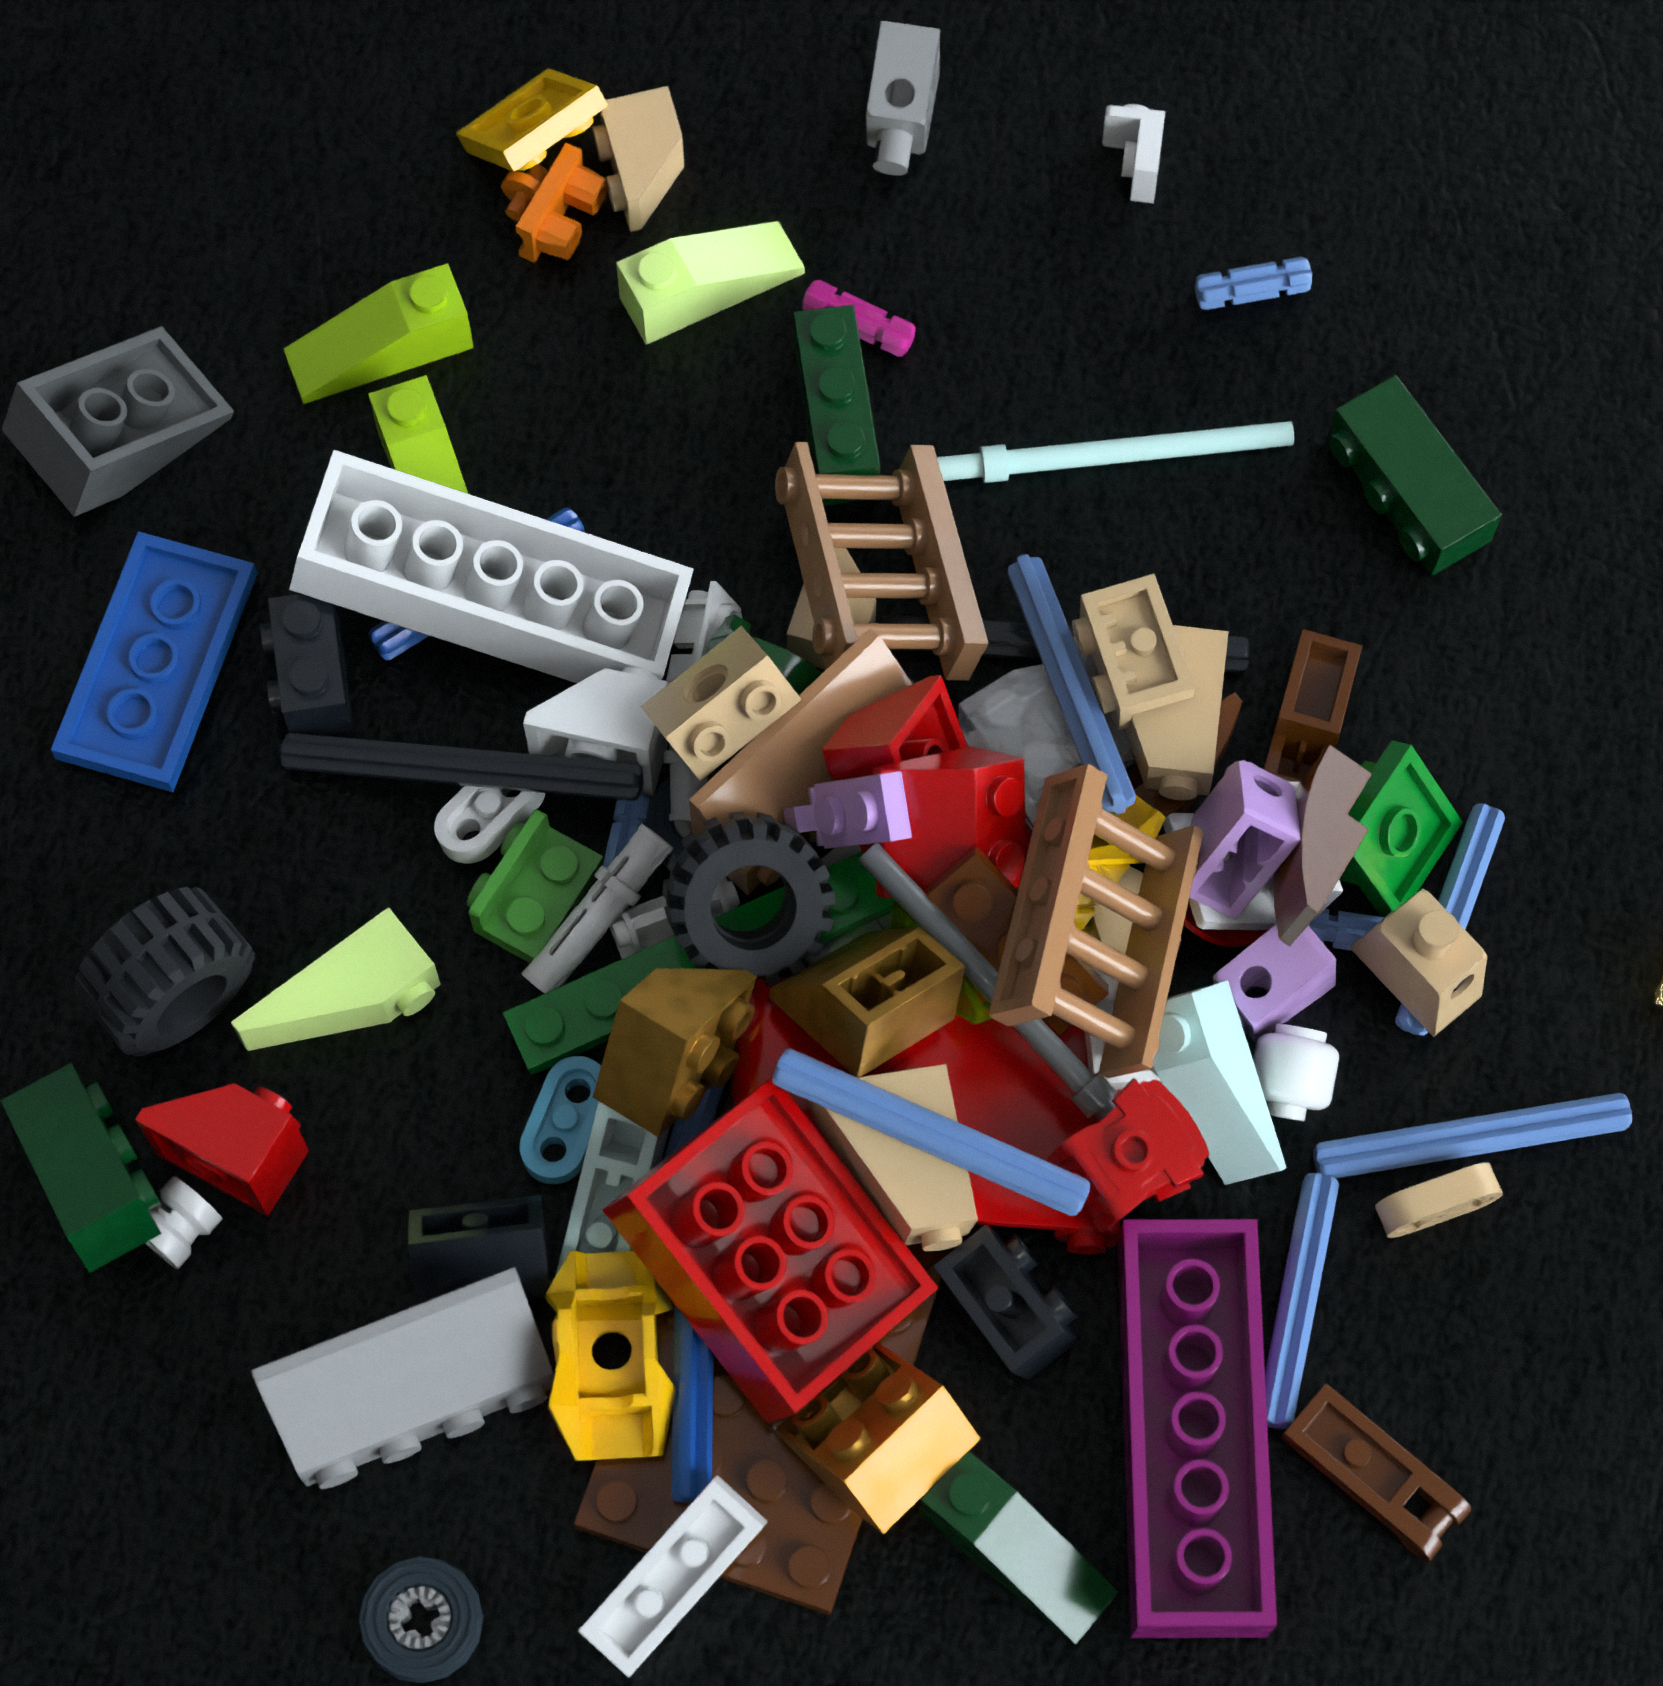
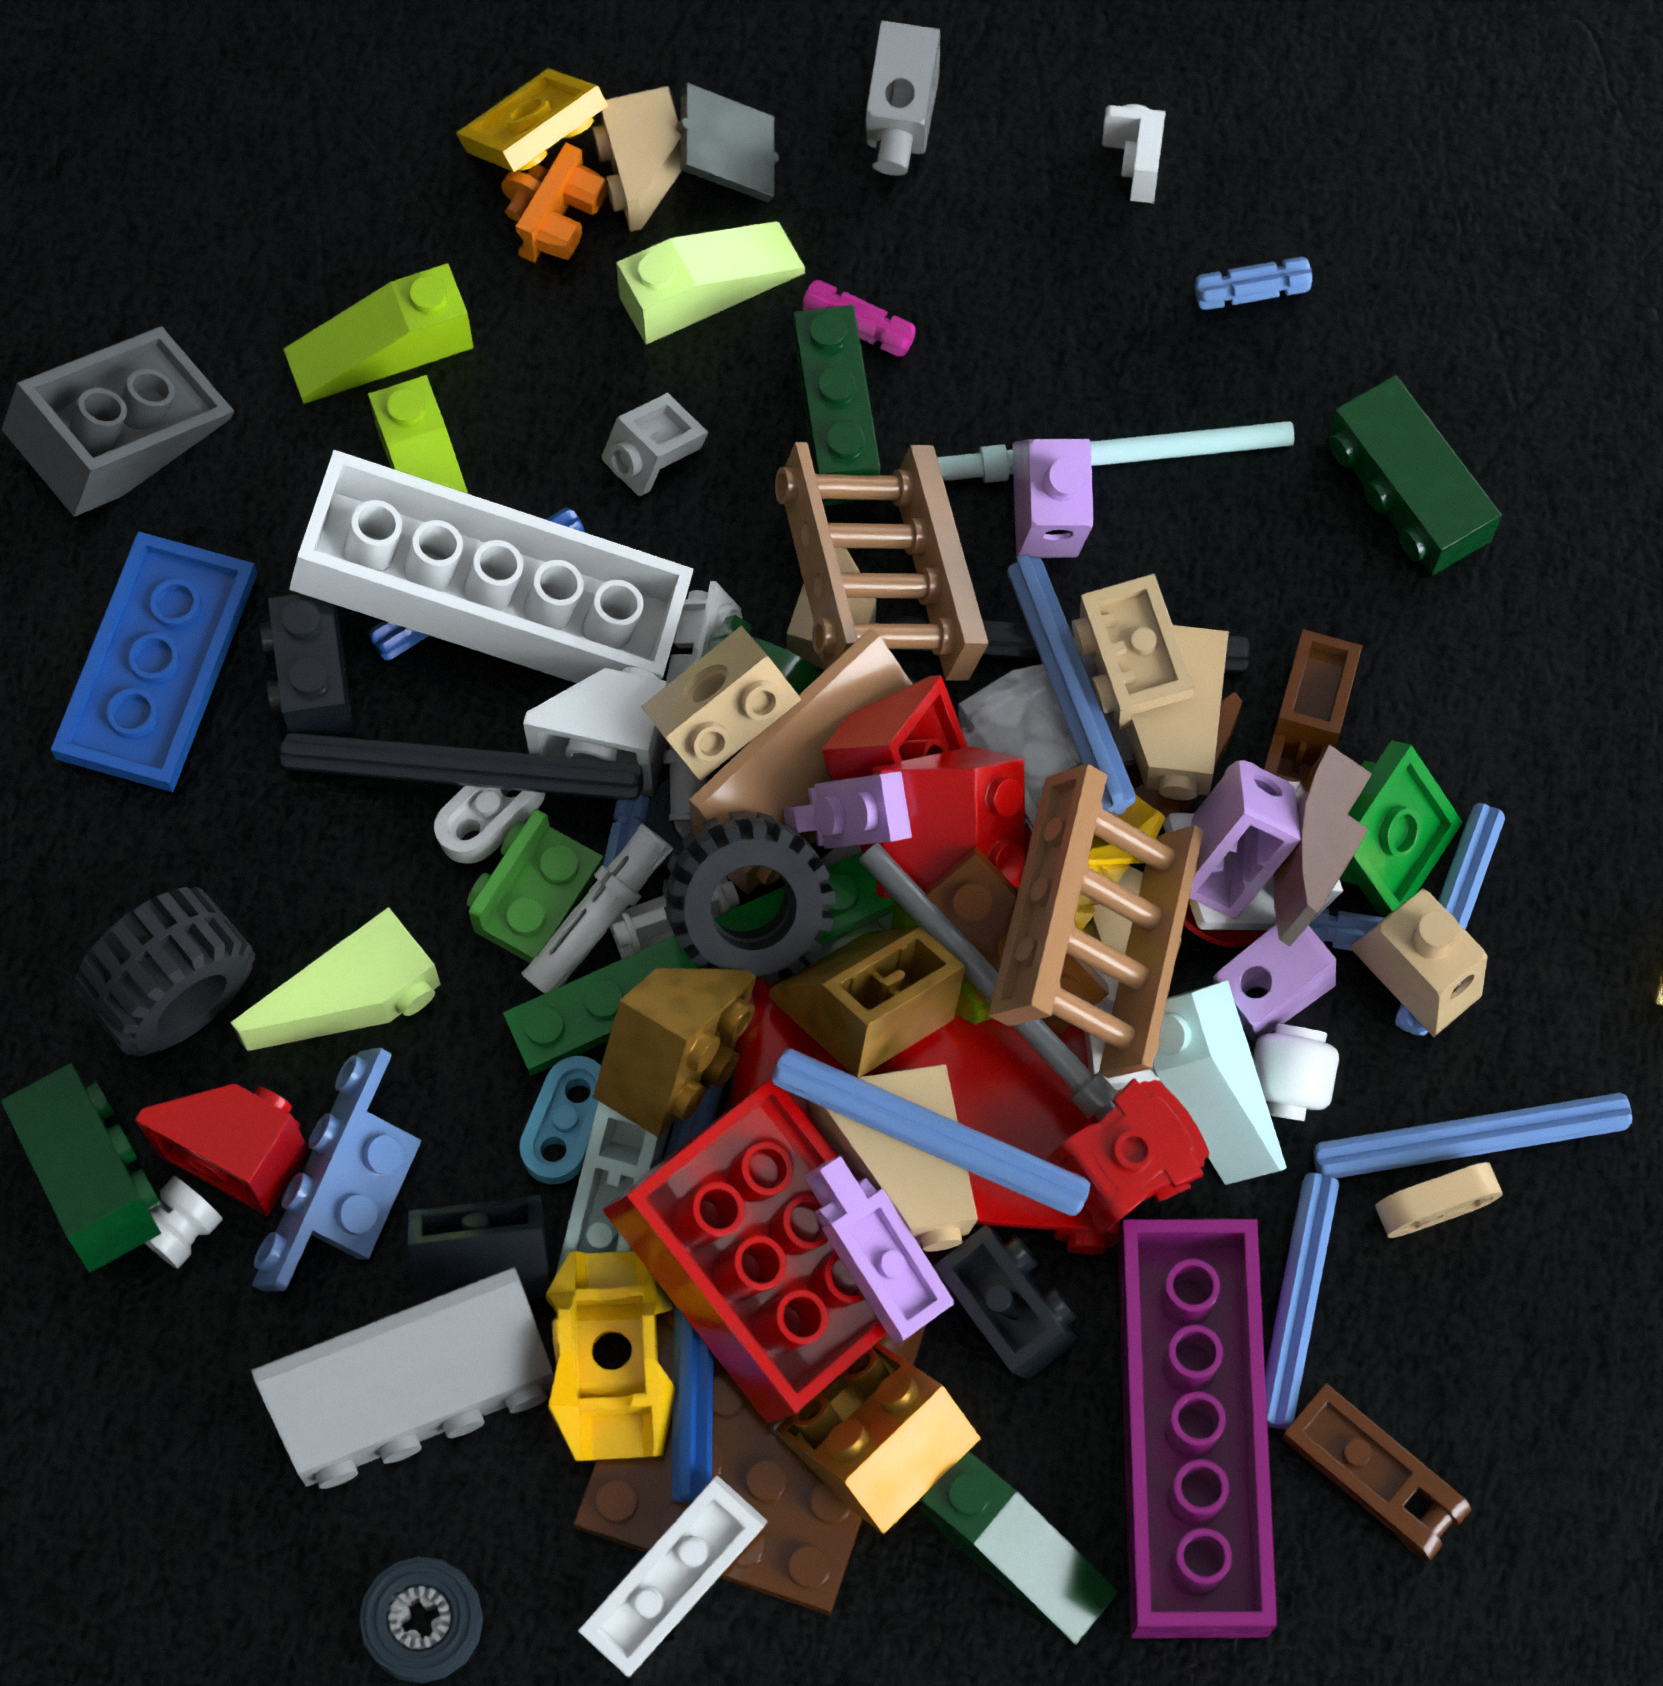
none -> medium blue bracket [252,1048,422,1292]
none -> light grey bracket [602,393,708,496]
none -> pearl dark grey piece [676,83,779,202]
none -> lavender hinge [805,1156,954,1343]
none -> lavender torso [1013,439,1093,558]

